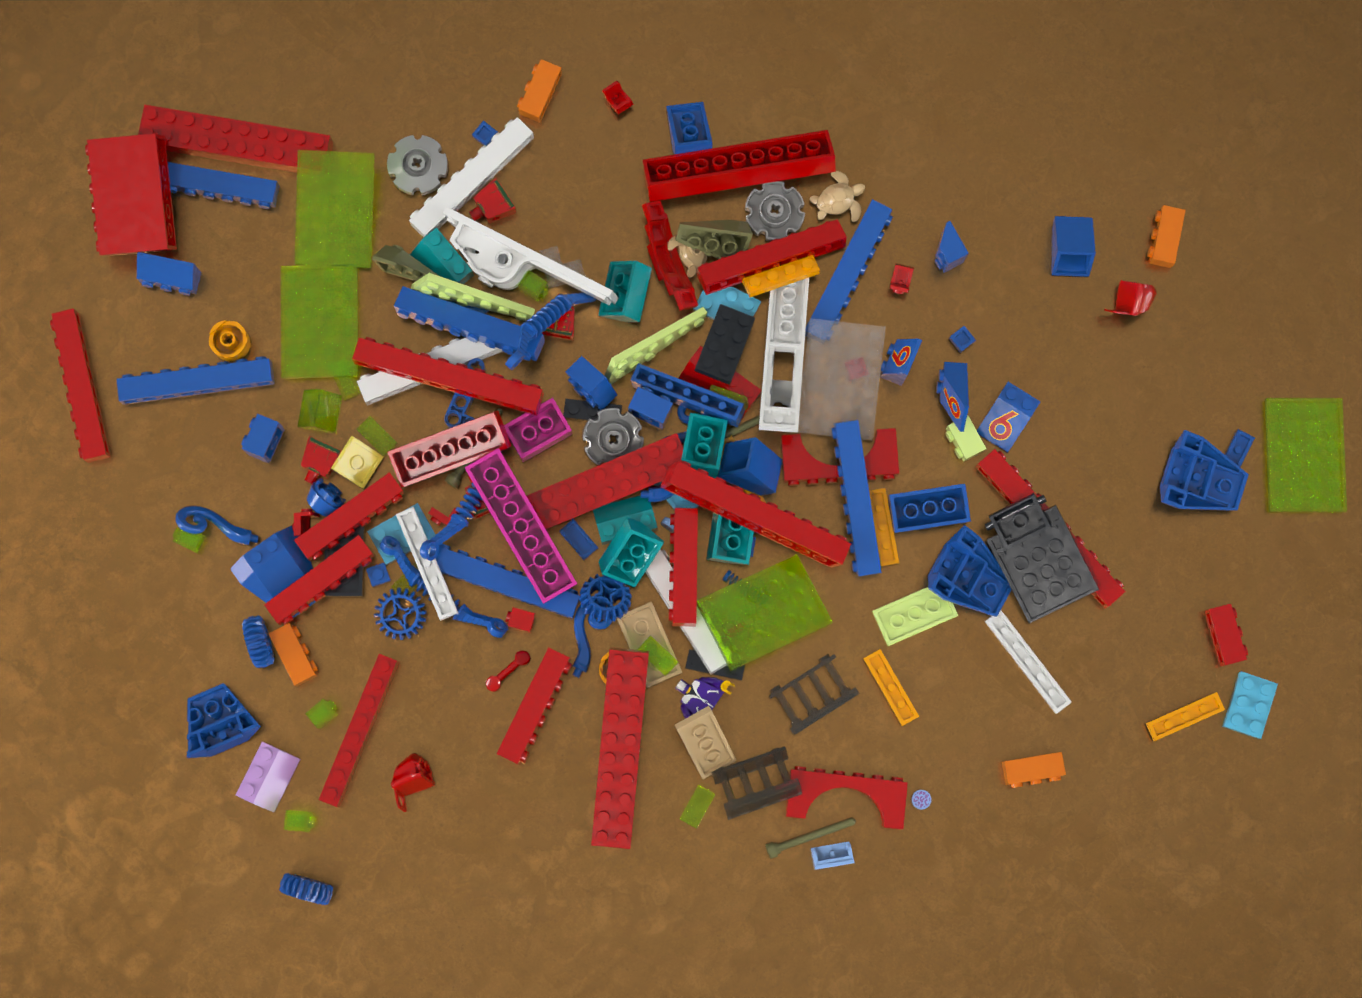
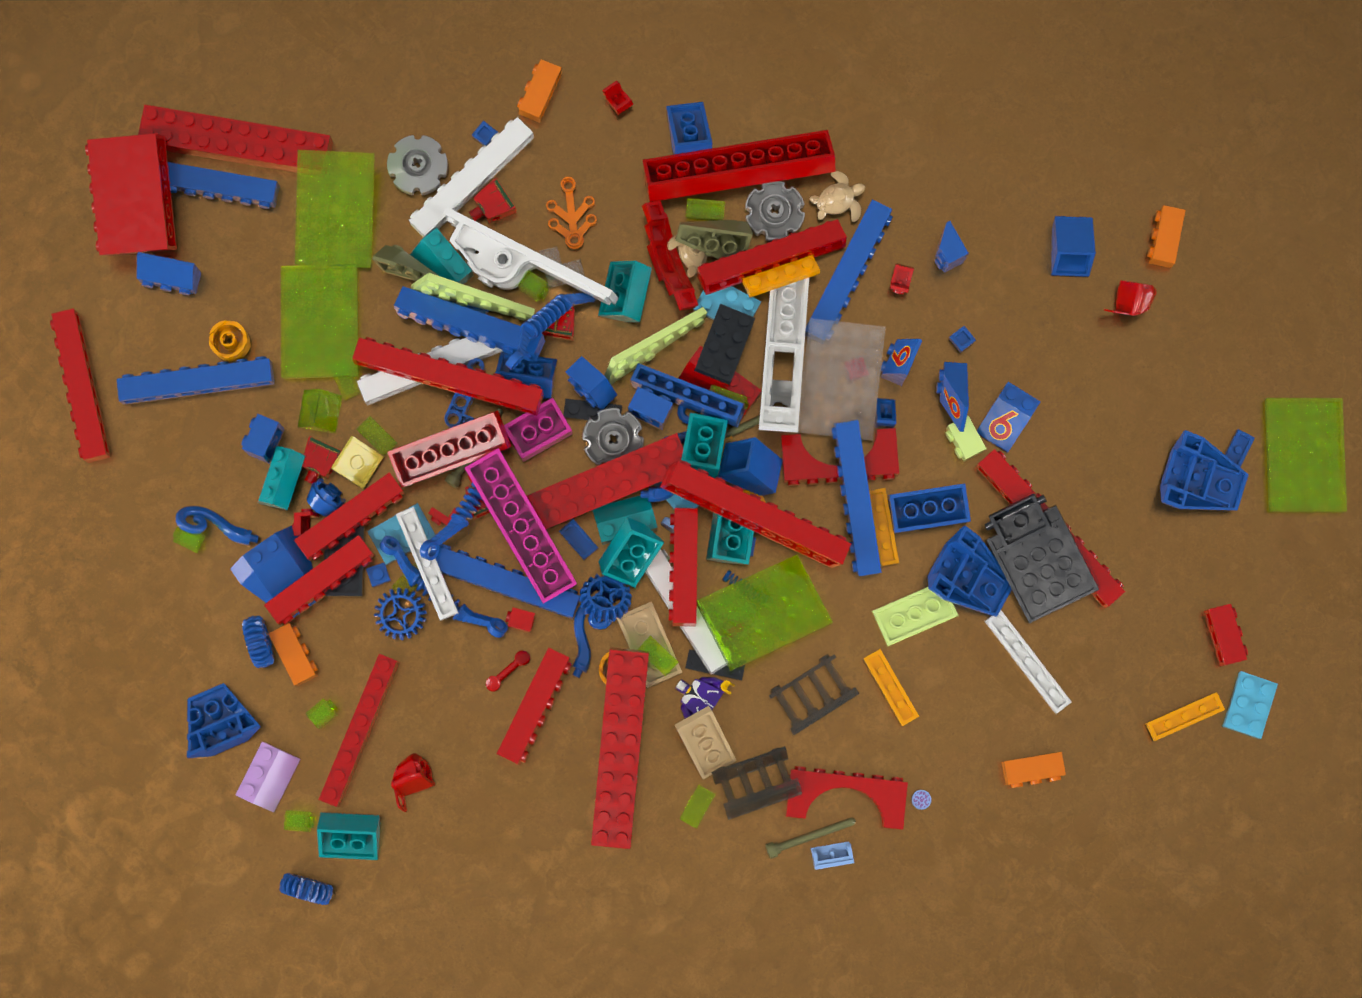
none -> teal slope [257,446,305,510]
none -> teal slope [317,813,380,860]
none -> blue slope [495,352,557,399]
none -> orange plant [546,176,597,249]
none -> clear neon green plate [686,198,725,221]
none -> blue slope [874,398,896,429]

